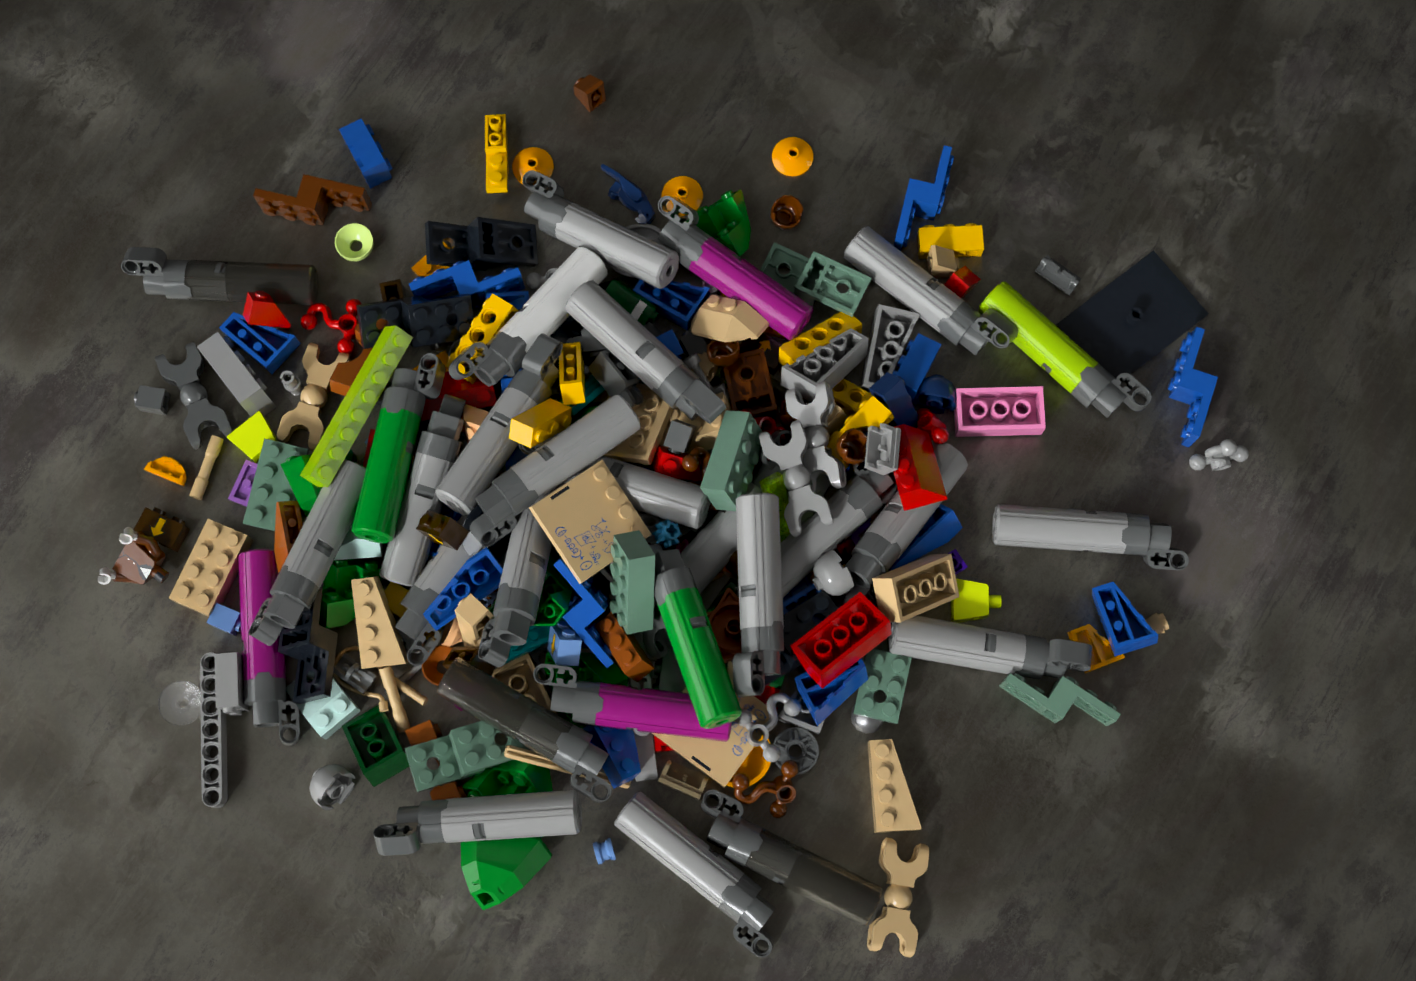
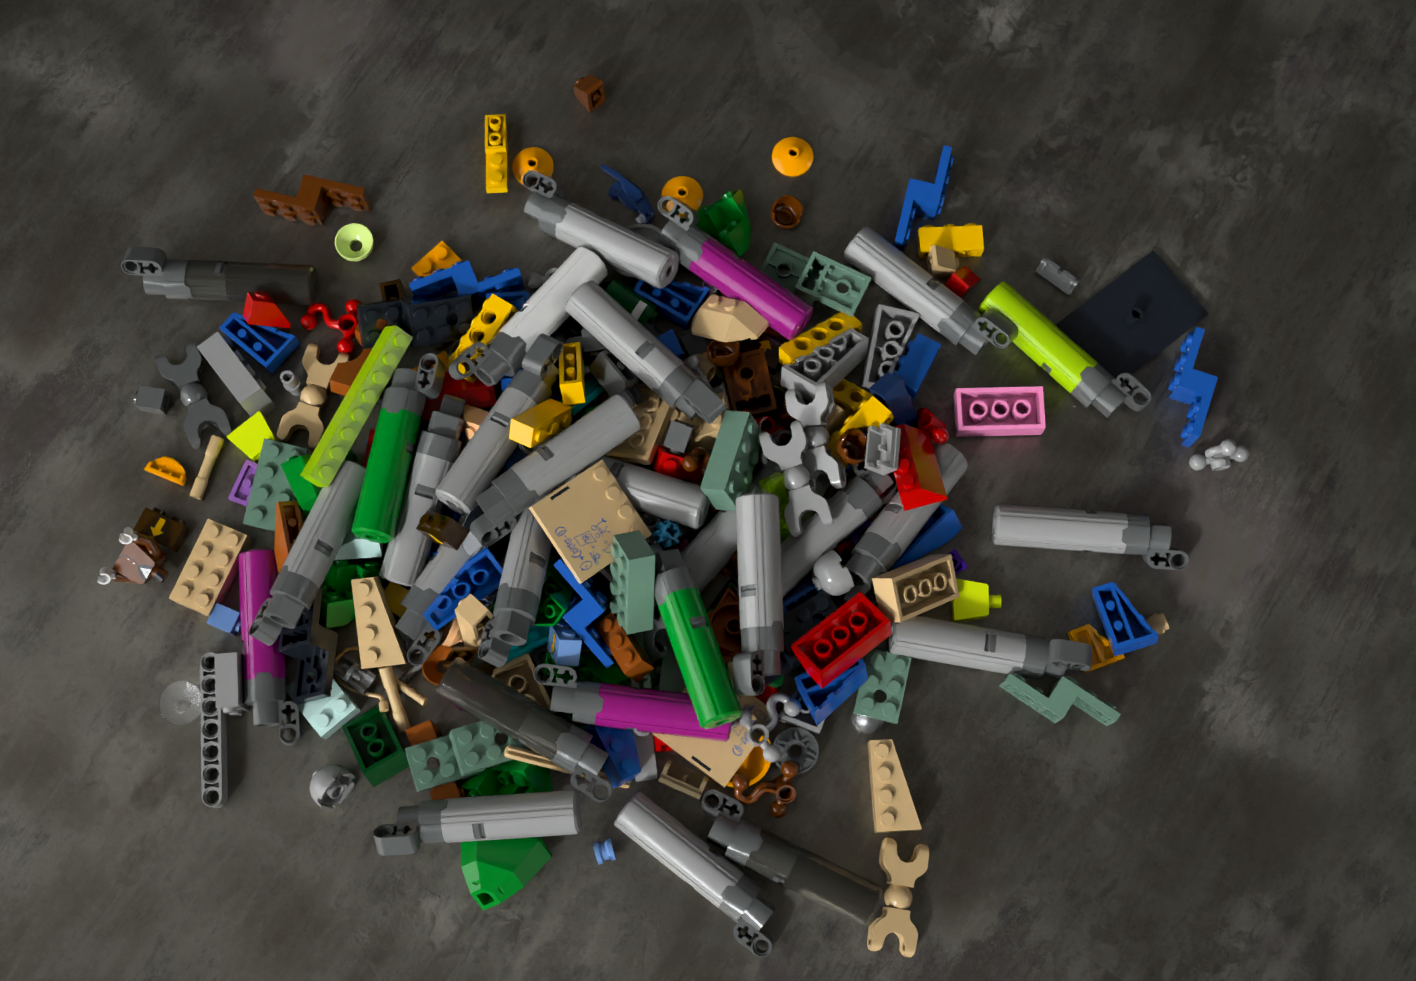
blue wedge [339,118,393,189] -> none
black bracket [425,217,538,271] -> none
dark blue cylinder [913,374,956,414] -> none

